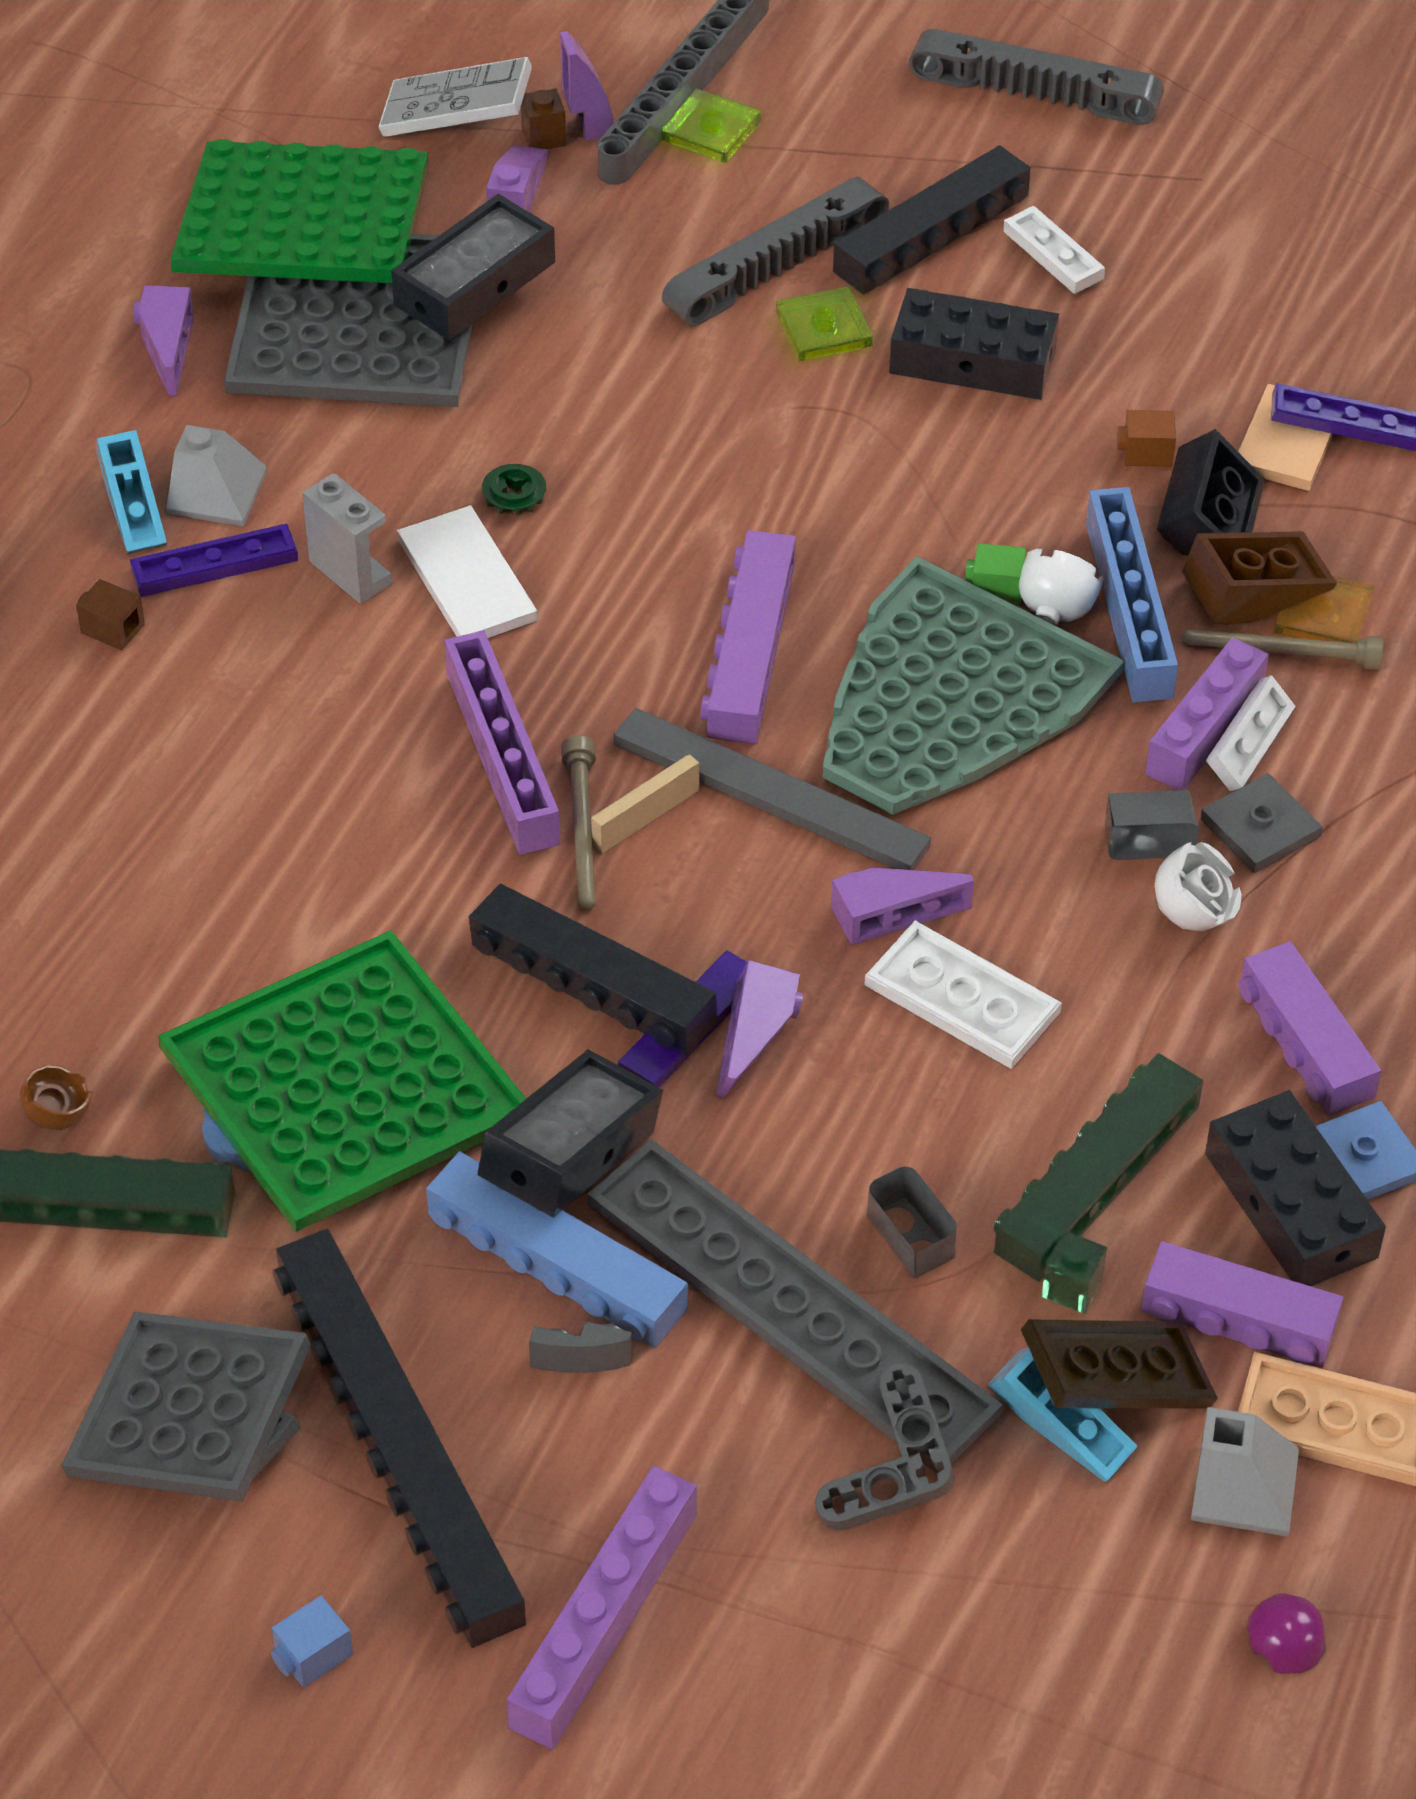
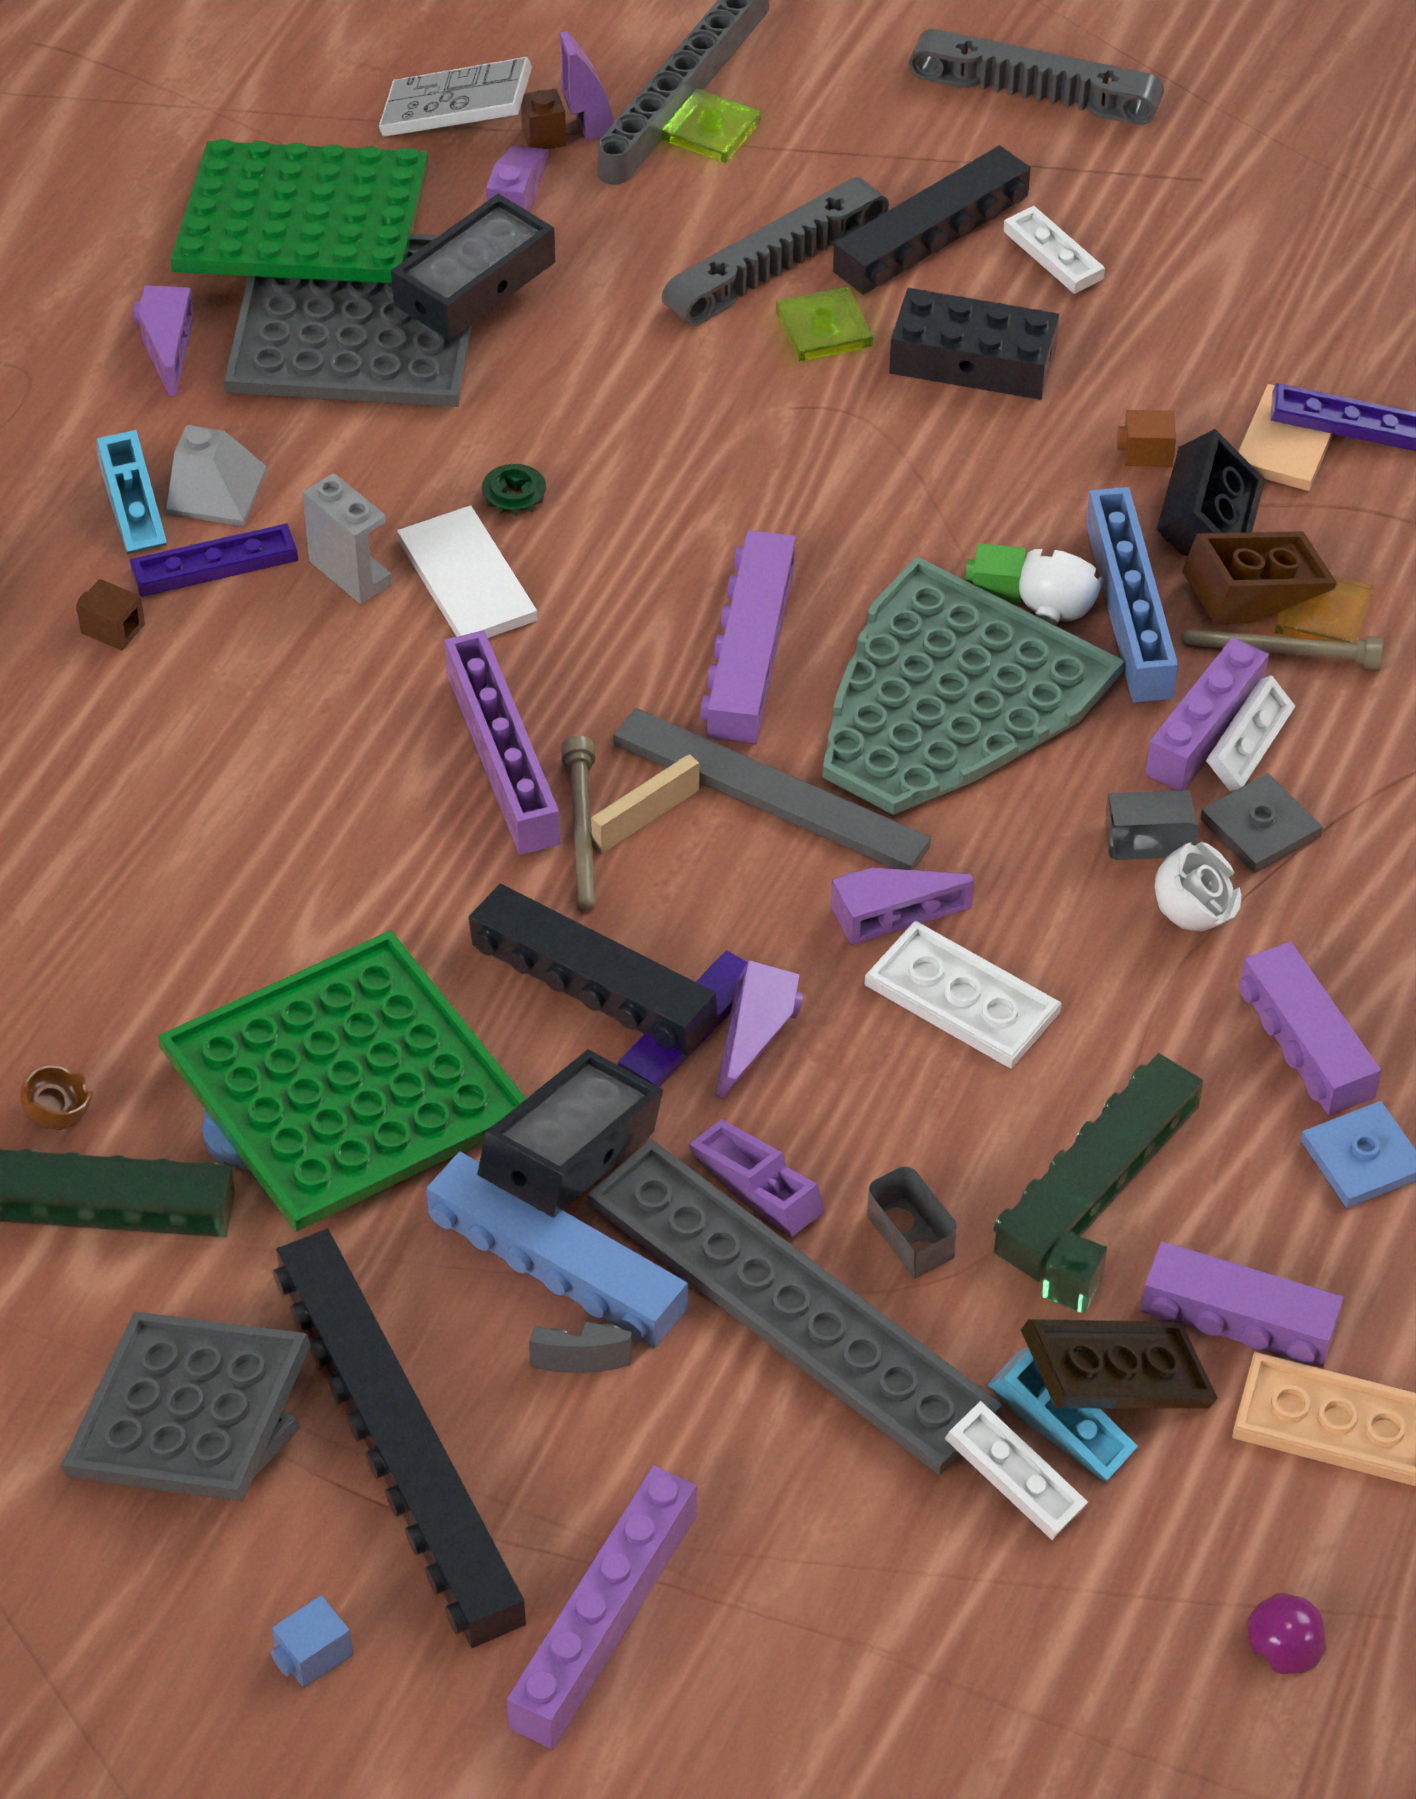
dark grey beam [815,1363,954,1530] -> none
light grey slope [1191,1407,1299,1537] -> none
black brick [1205,1090,1386,1286] -> none
none -> medium lavender slope [689,1119,825,1237]
none -> white plate [945,1401,1088,1540]

